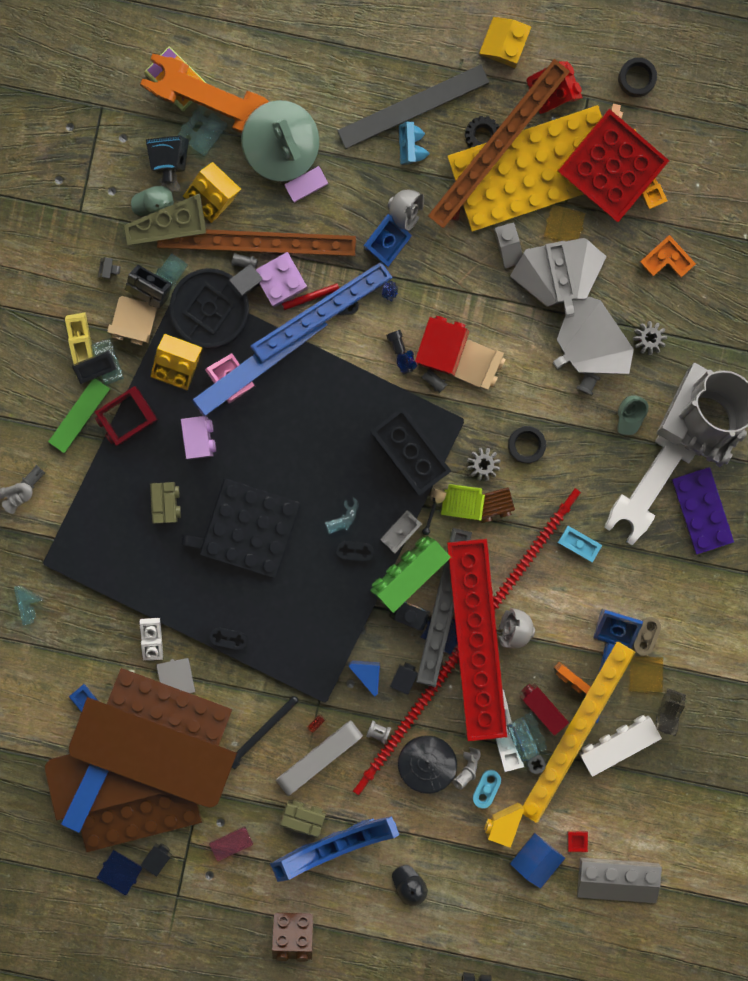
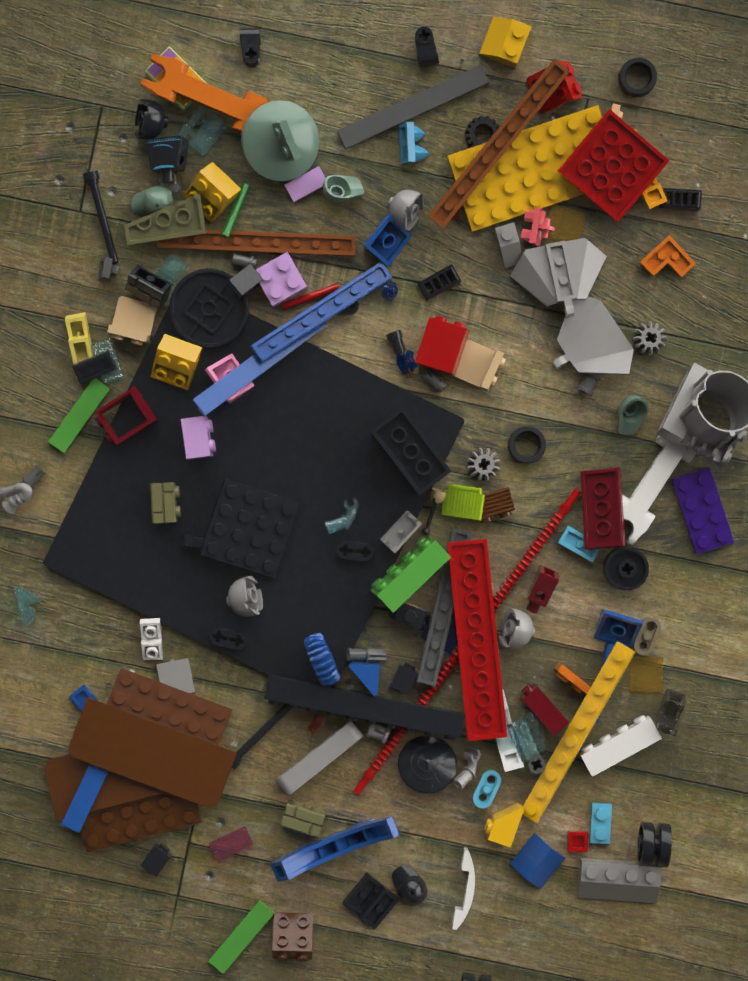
clear blue piece [97,850,143,895] -> none
none -> black piece [83,170,119,265]
none -> black cylinder [135,99,168,139]
none -> bright green tile [208,900,274,974]
none -> green bar [221,182,250,238]
none -> light grey cylinder [226,576,263,617]
none -> black piece [240,27,261,68]
none -> black brick [264,674,465,741]
none -> blue gear [304,633,340,686]
none -> sand green cap [323,175,364,203]
none -> black slope [342,872,400,930]
none -> dark grey axle [346,647,387,663]
none -> black piece [415,27,439,67]
none -> black slope [417,264,461,301]
none -> white slope [452,847,475,930]
none -> coral hips [521,207,555,247]
none -> dark red torso [526,565,559,614]
none -> dark red tile [581,467,625,550]
none -> medium azure plate [589,802,612,844]
none -> black wheel [603,547,649,591]
none -> black wheel [637,822,672,868]
none -> black slope [659,188,702,212]

